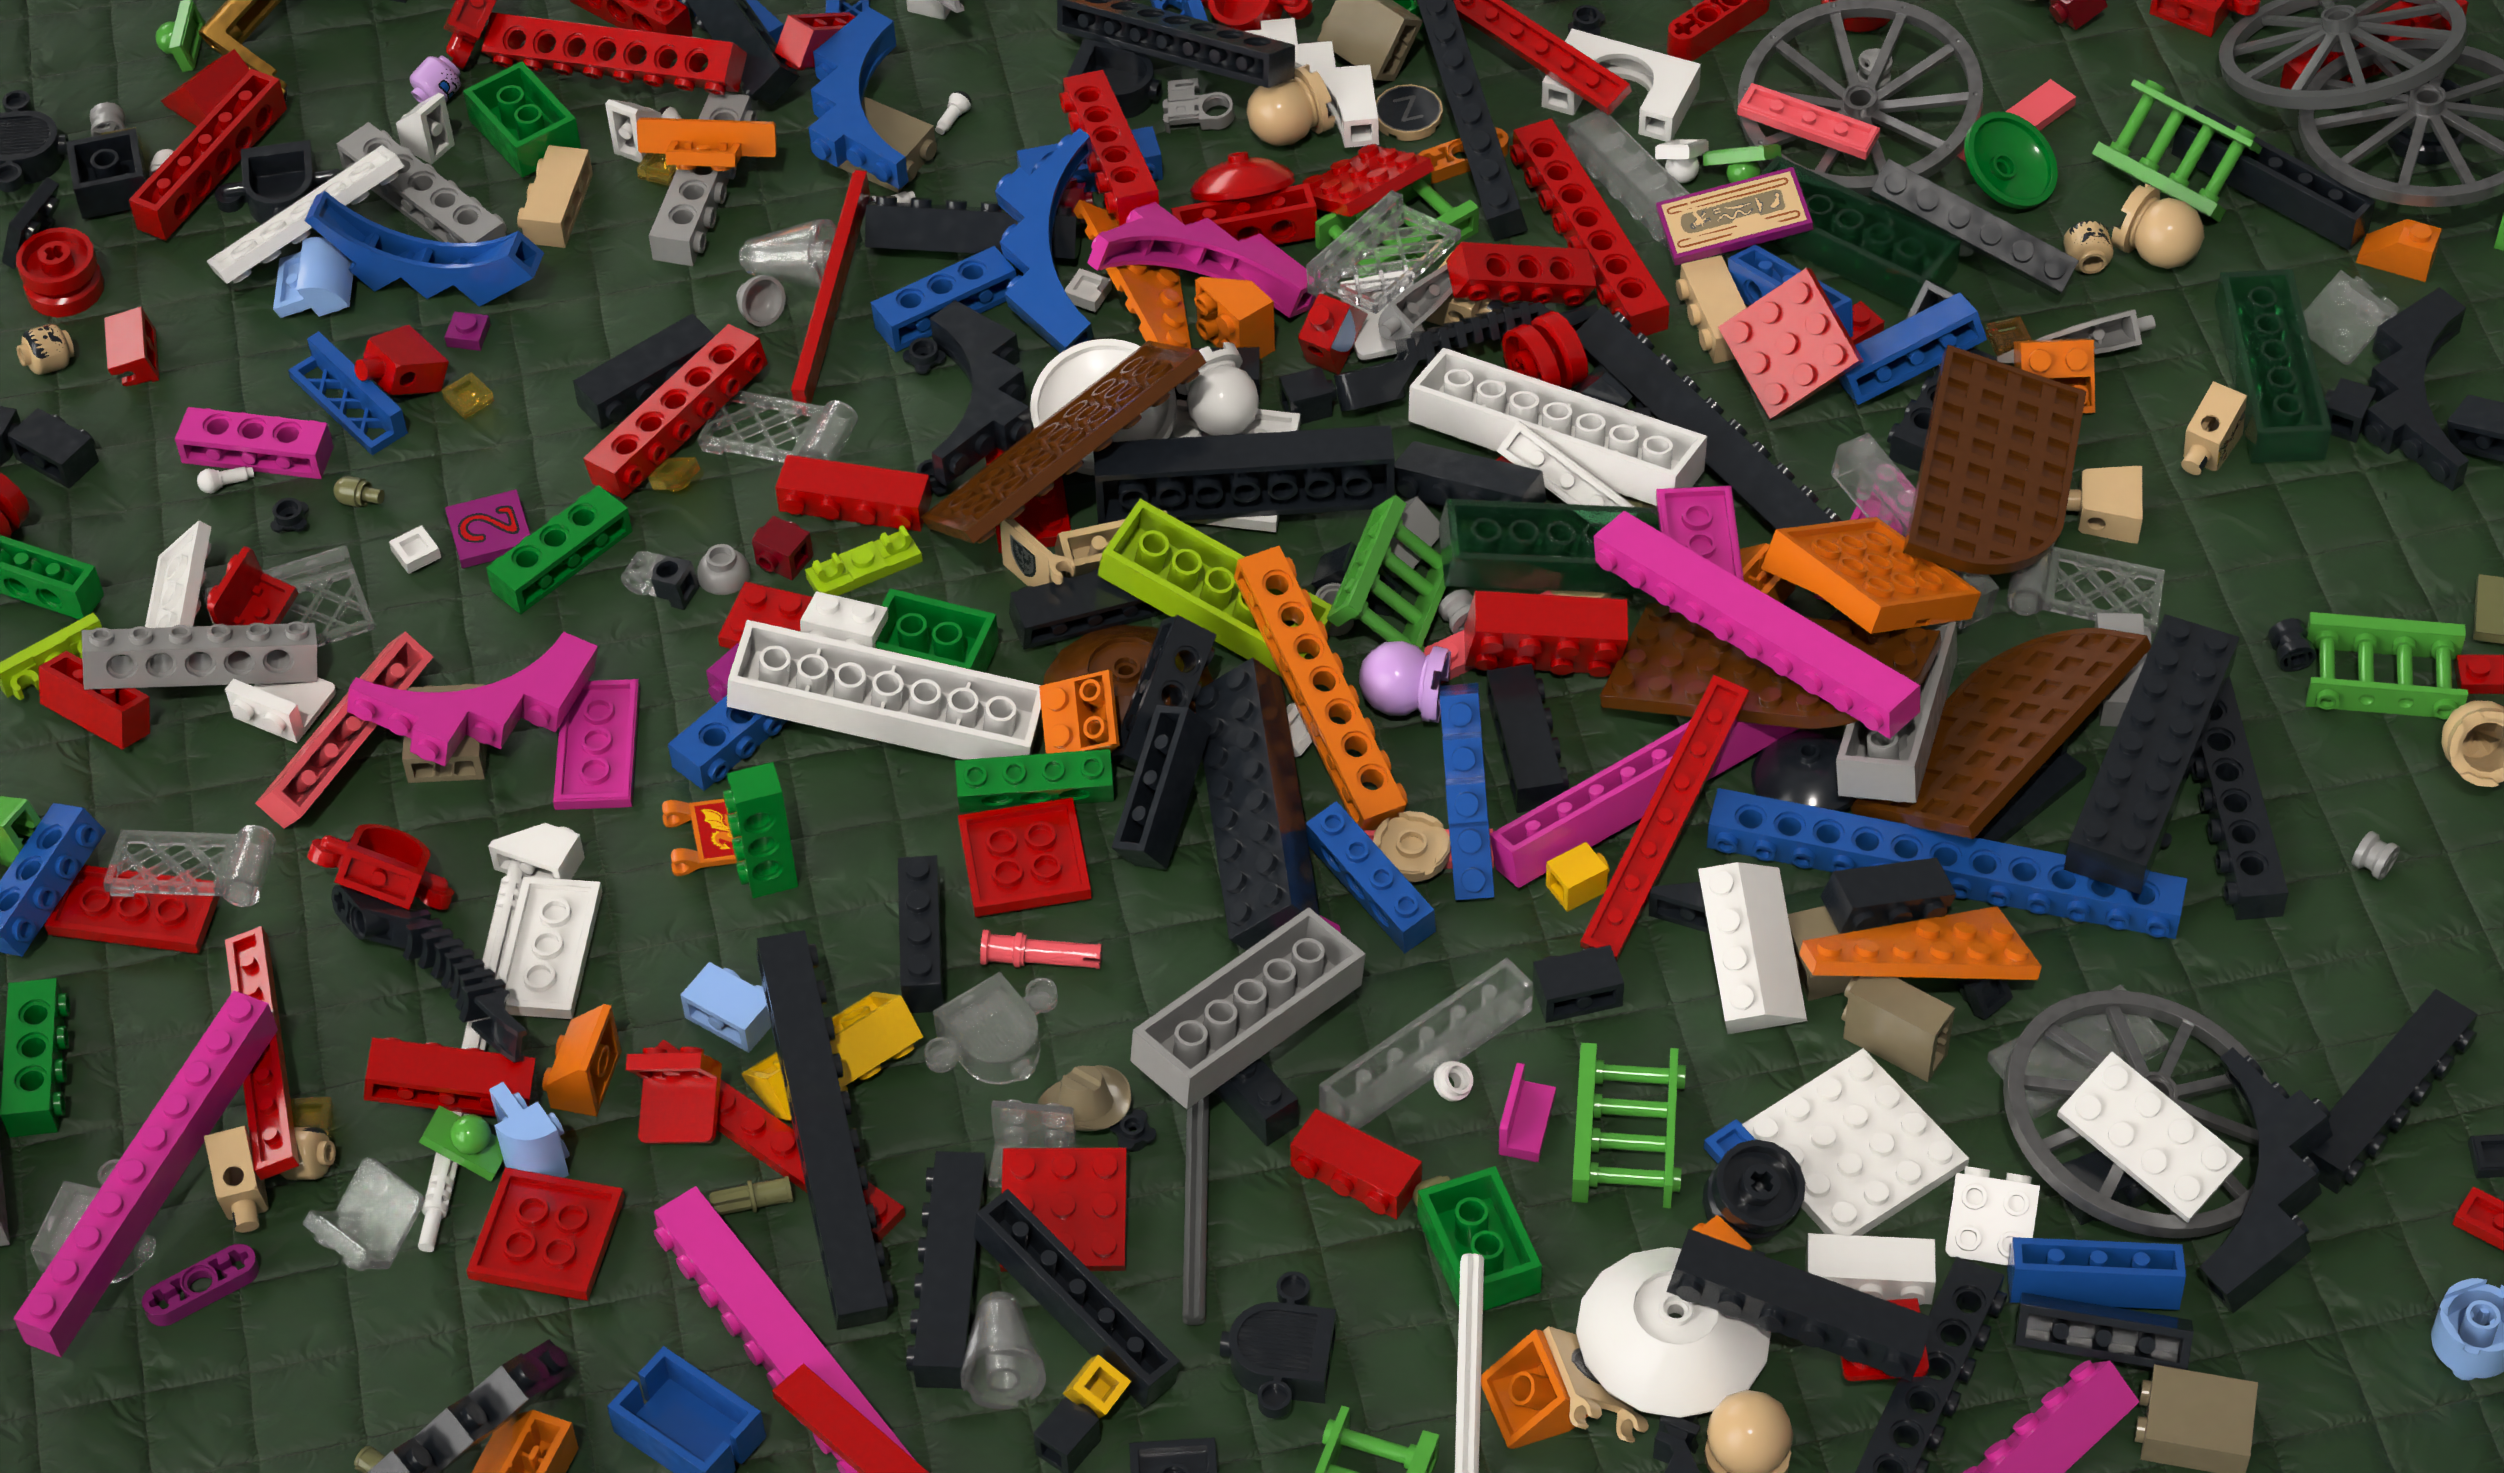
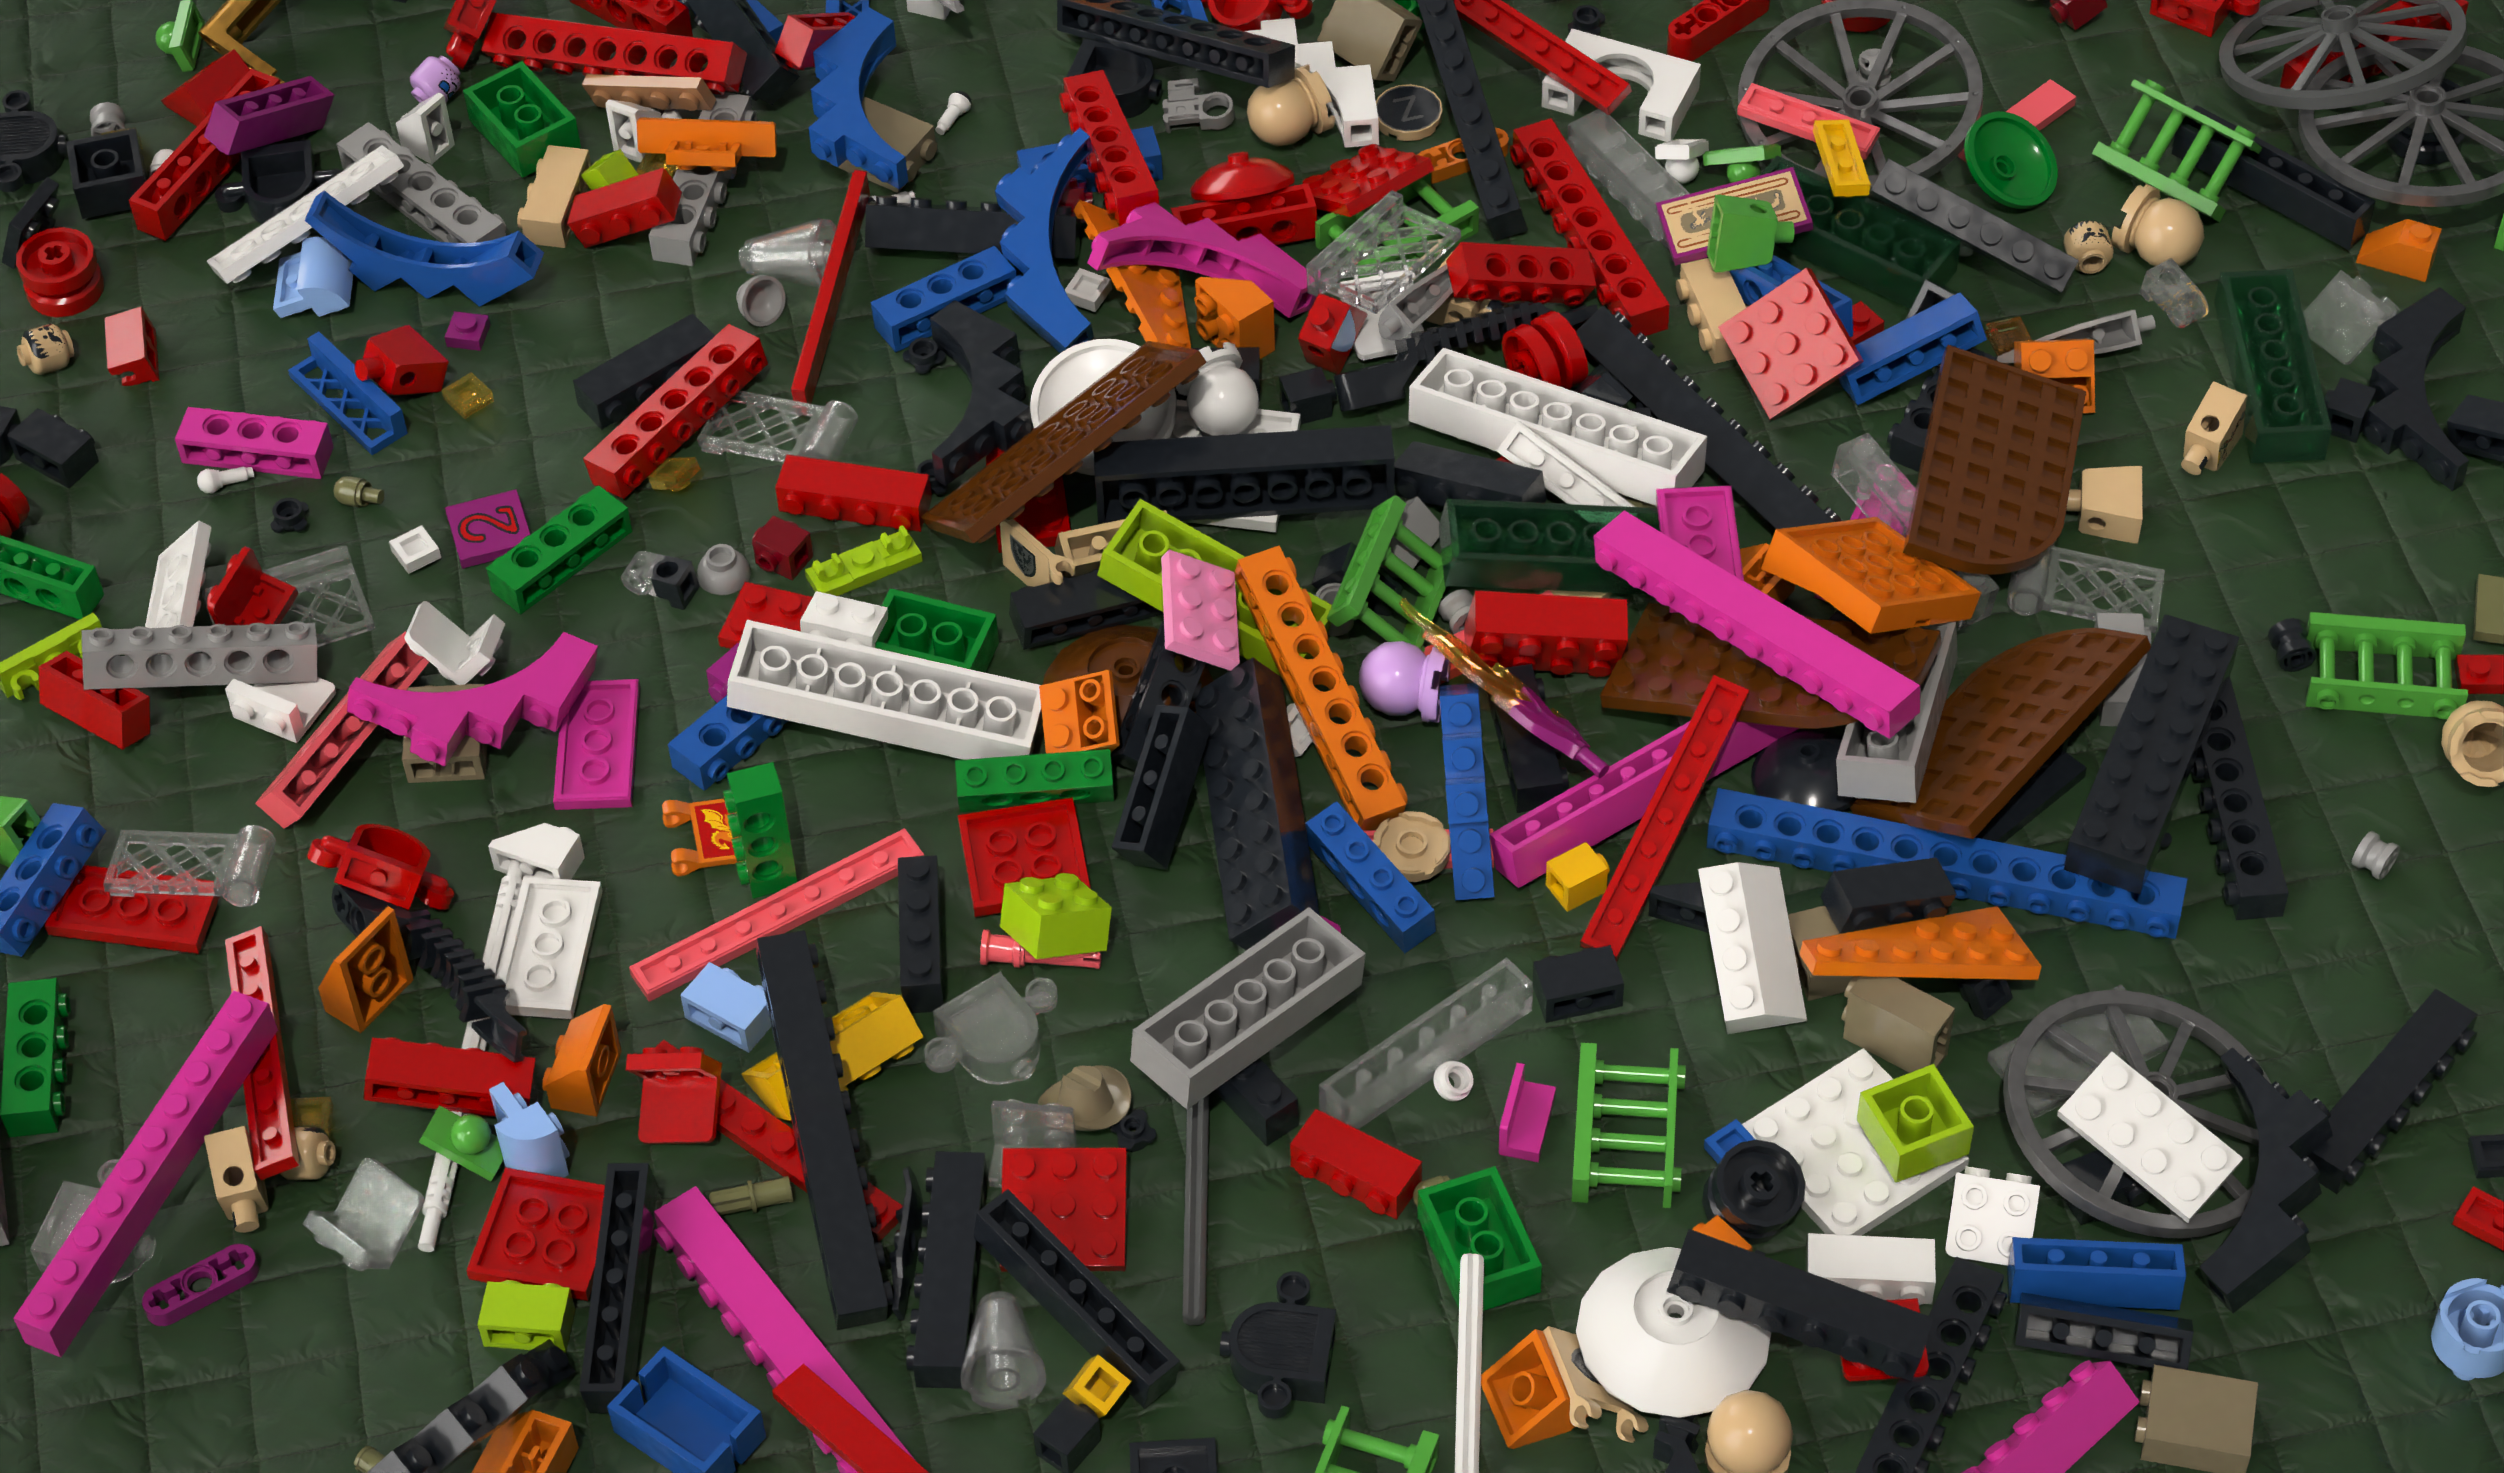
none -> magenta brick [204,76,335,156]
none -> orange slope [318,906,414,1034]
none -> white bracket [404,601,505,685]
none -> lime brick [477,1280,576,1353]
none -> red brick [567,167,682,248]
none -> black brick [579,1163,658,1413]
none -> lime brick [581,149,639,190]
none -> medium nougat plate [582,74,716,111]
none -> coral tile [629,828,924,1002]
none -> black piece [889,1166,923,1320]
none -> lime brick [1000,873,1112,959]
none -> bright pink plate [1161,549,1240,671]
none -> piece [1399,598,1609,778]
none -> bright green torso [1707,195,1795,272]
none -> yellow plate [1813,119,1871,197]
none -> lime brick [1857,1064,1974,1183]
none -> clear leg [2140,258,2209,329]

